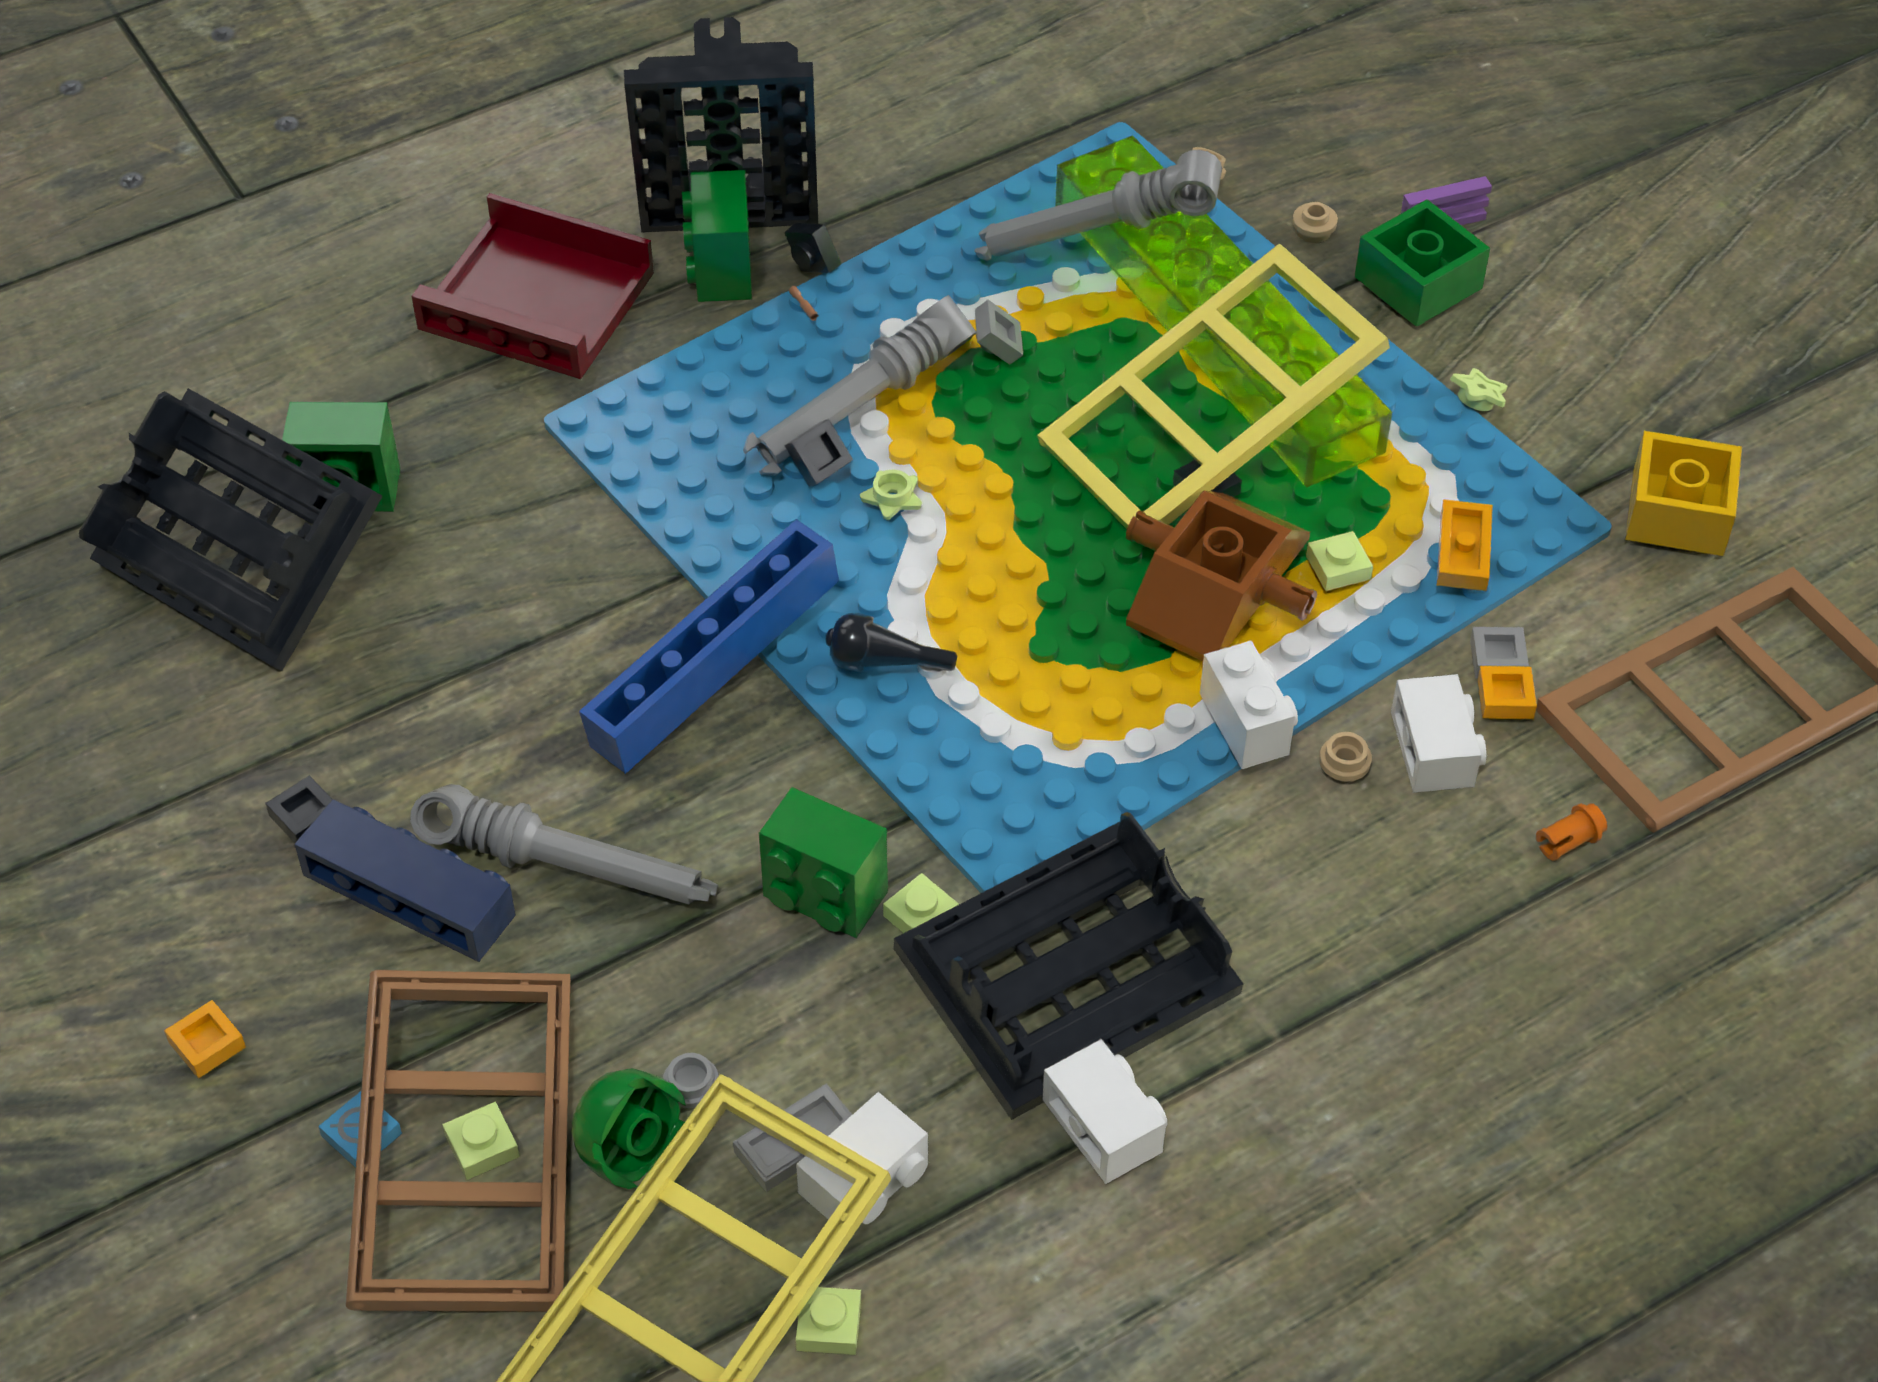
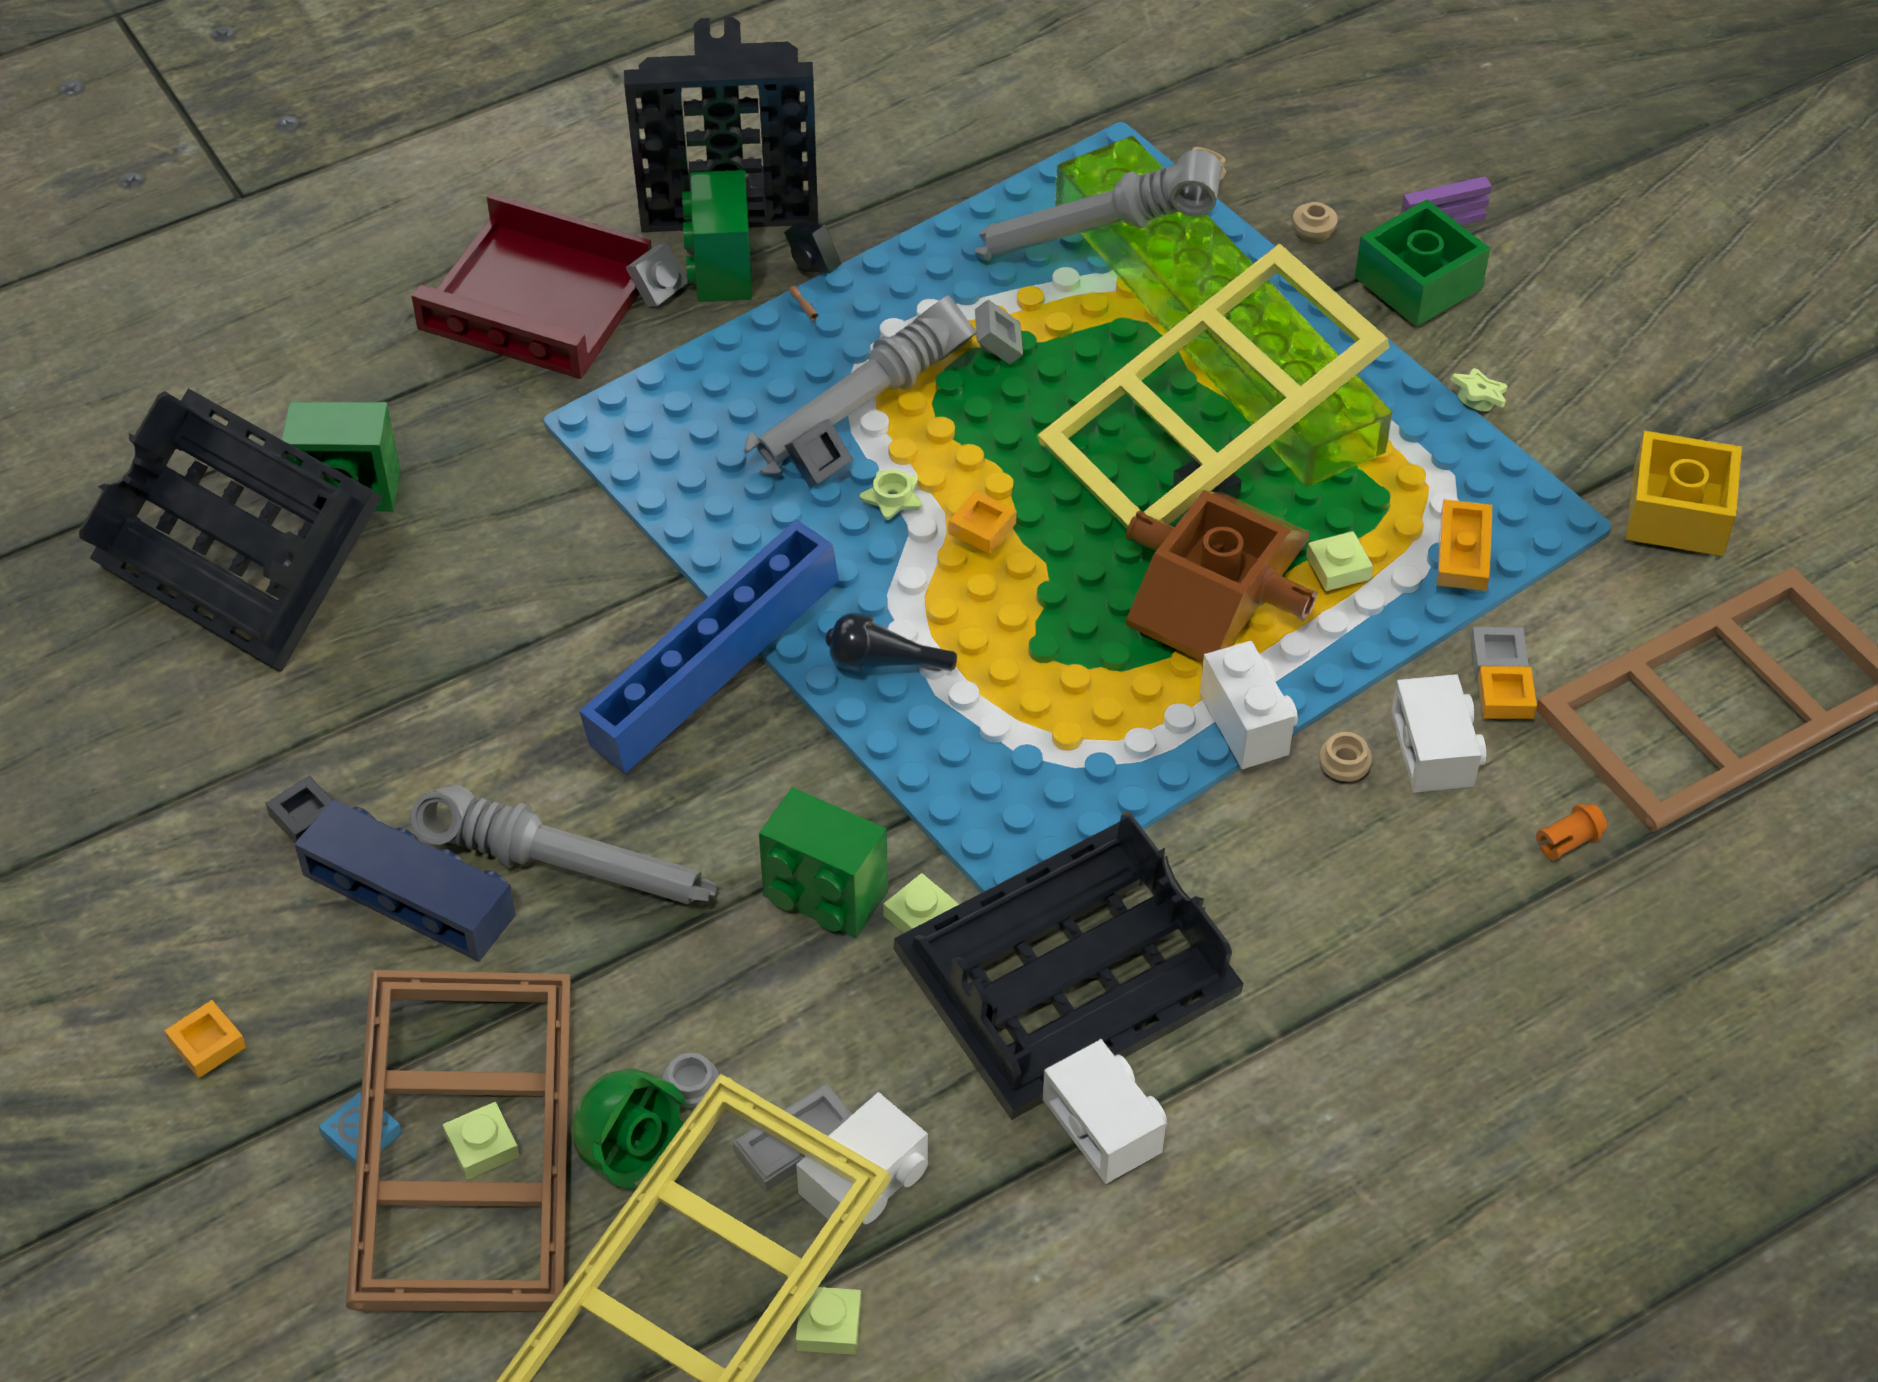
none -> light grey plate [626,243,687,307]
none -> light orange plate [948,491,1016,554]

